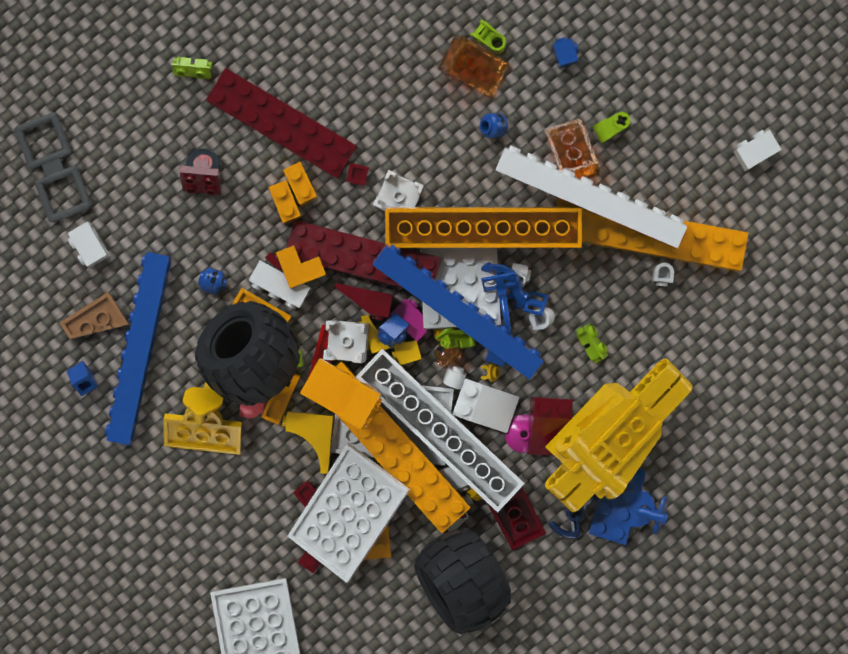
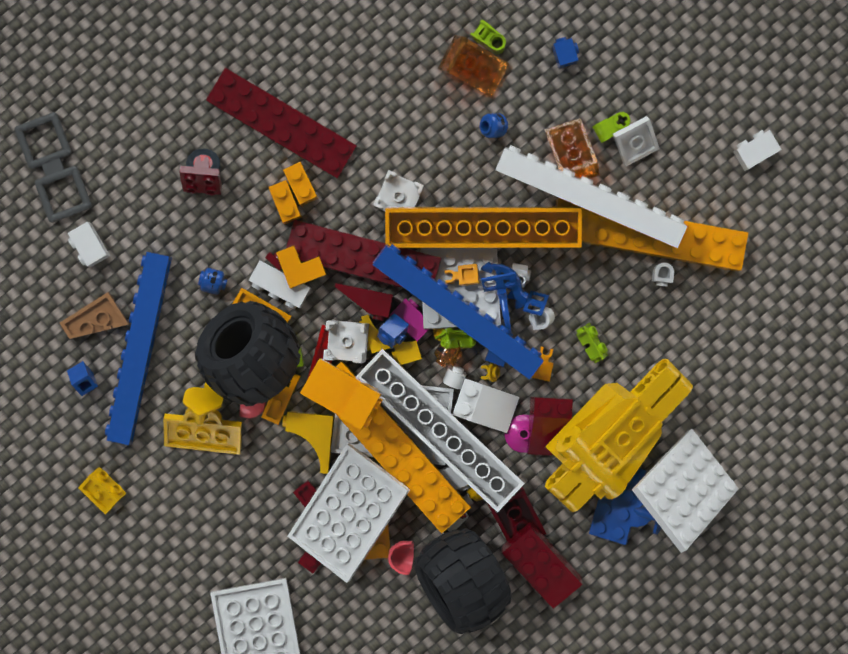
lime hinge [171,57,212,79] -> none
dark red plate [346,163,369,186] -> none
dark blue piece [549,494,596,539] -> none
none -> yellow bracket [78,467,126,515]
none -> coral helmet [388,541,414,575]
none -> light orange plate [445,264,479,286]
none -> dark red brick [502,522,583,609]
none -> light orange plate [531,346,554,382]
none -> white plate [613,116,660,166]
none -> white plate [632,429,739,553]

